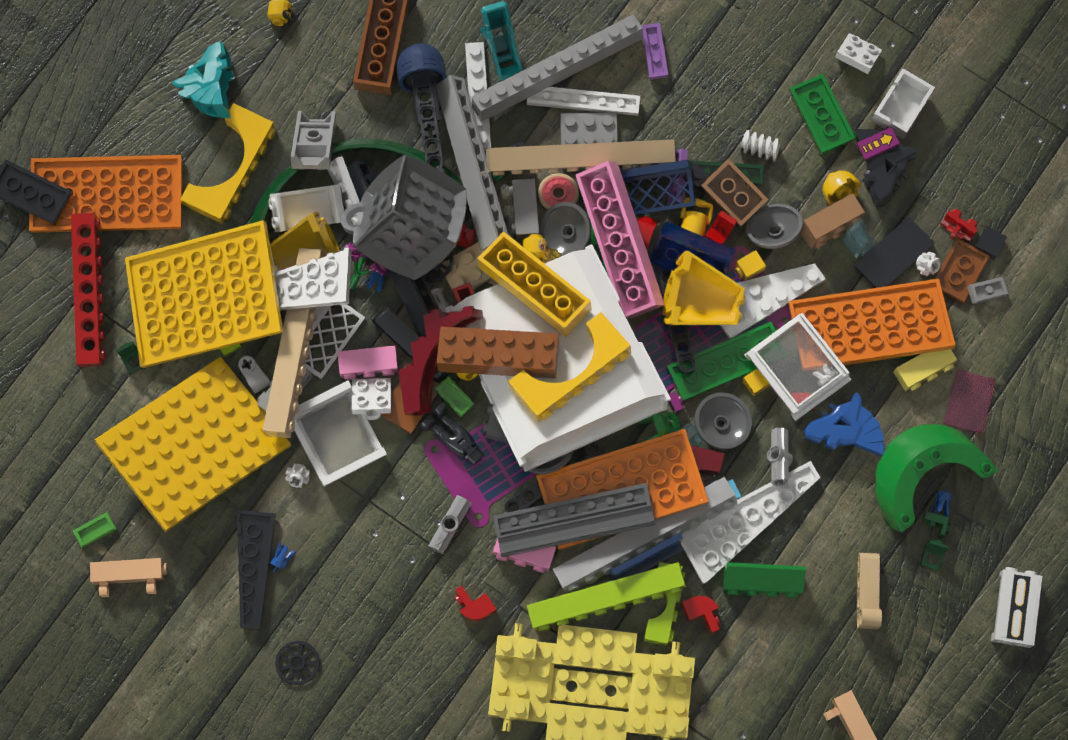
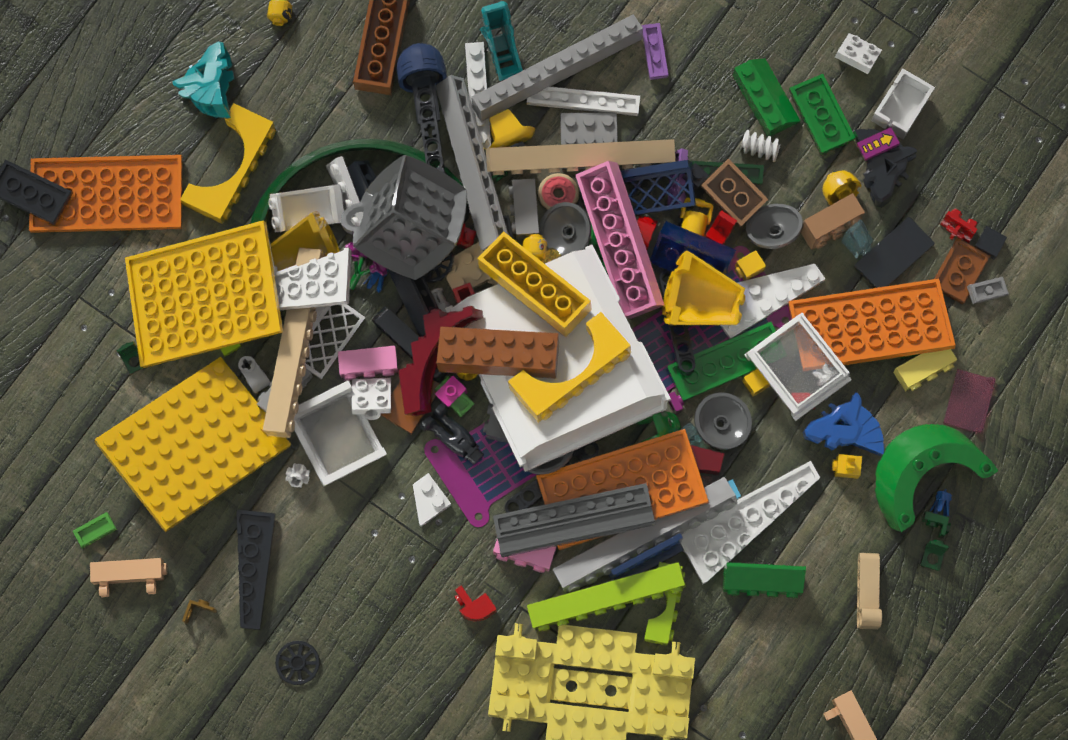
red brick [71,213,106,367] -> none
blue piece [270,542,296,572] -> none
light grey piece [291,111,336,170] -> none
light grey piece [428,495,472,554] -> none
red brick [681,596,721,634] -> none
light grey piece [767,428,793,487] -> none
white gear [916,252,940,276] -> none
white panel [991,567,1042,648] -> none
none -> pearl gold bracket [182,599,217,624]
none -> white wing [413,473,451,527]
none -> dark pink bracket [435,376,468,407]
none -> yellow piece [489,109,536,148]
none -> green slope [732,58,801,138]
none -> yellow brick [832,454,862,479]

